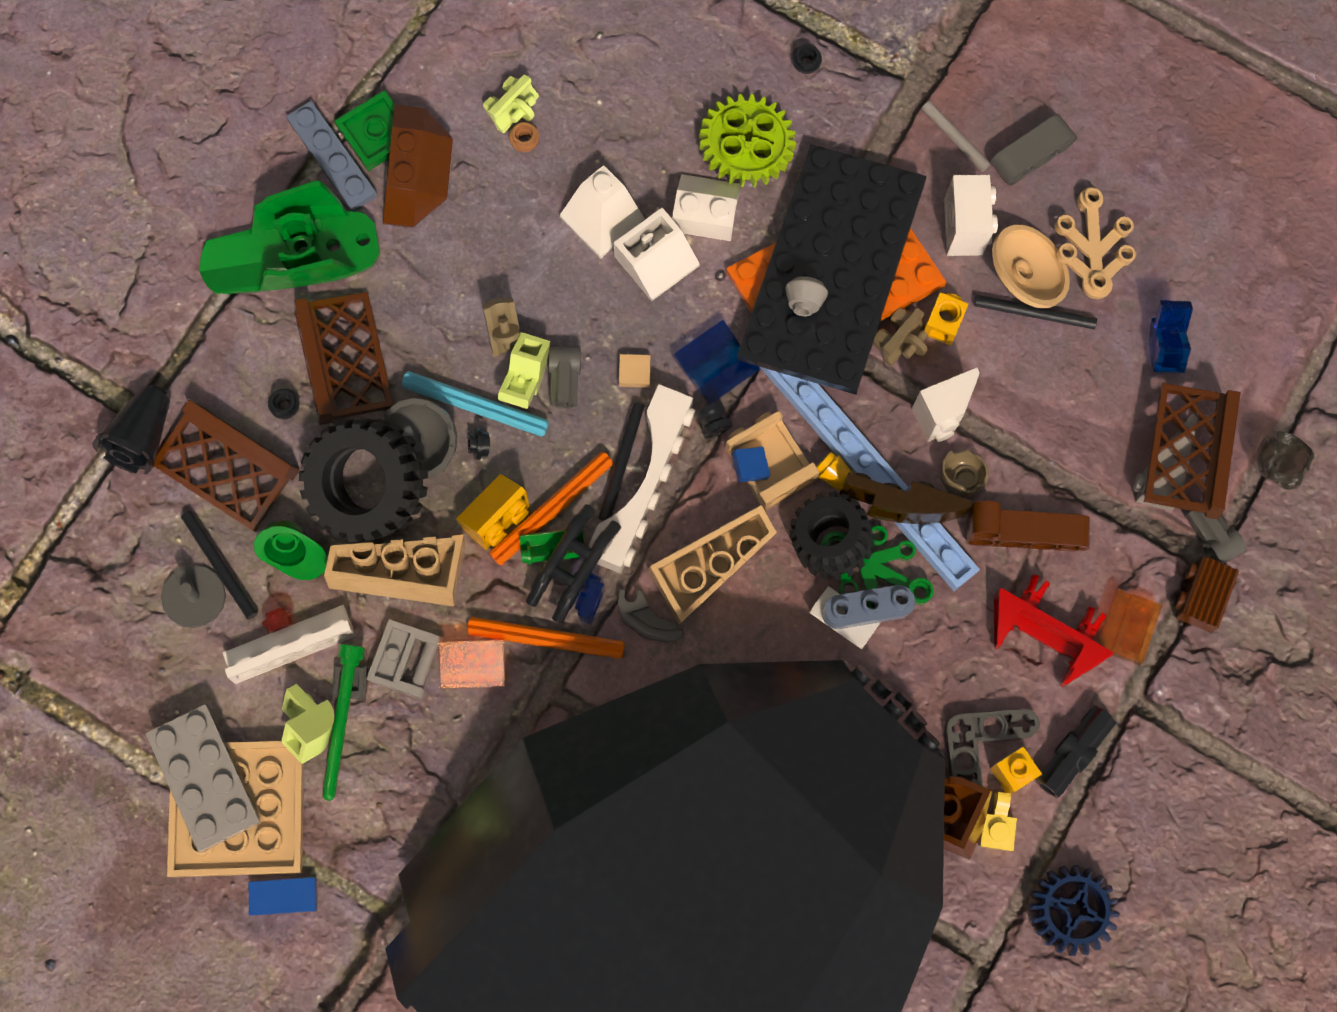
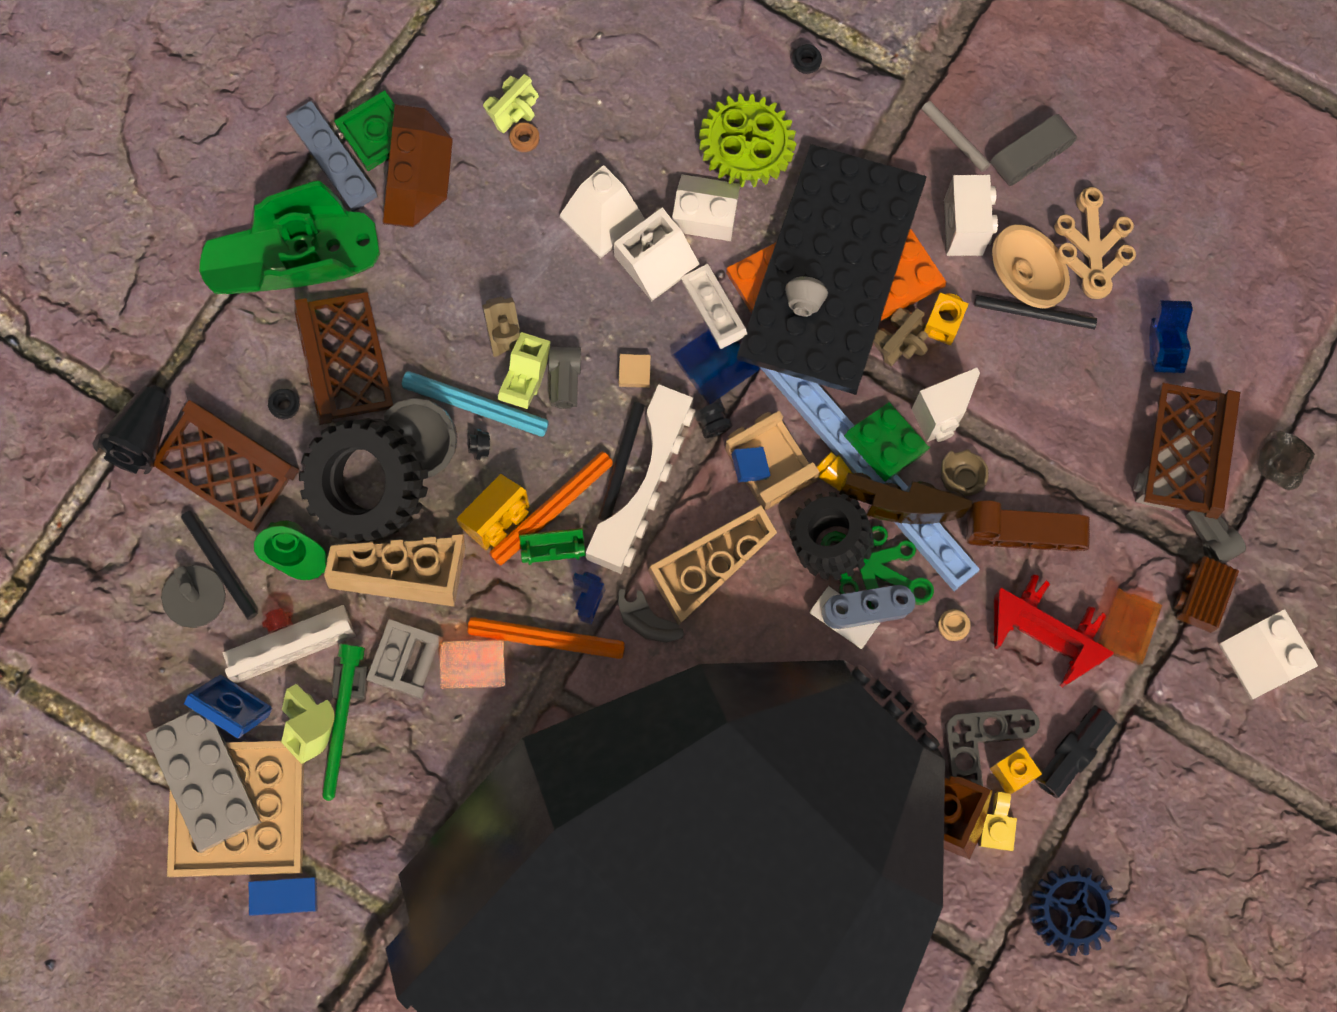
black piece [526,504,621,623] -> none
none -> blue plate [184,675,273,738]
none -> white plate [681,264,747,349]
none -> green plate [844,402,930,482]
none -> tan plate [938,609,970,641]
none -> white slope [1219,609,1318,700]

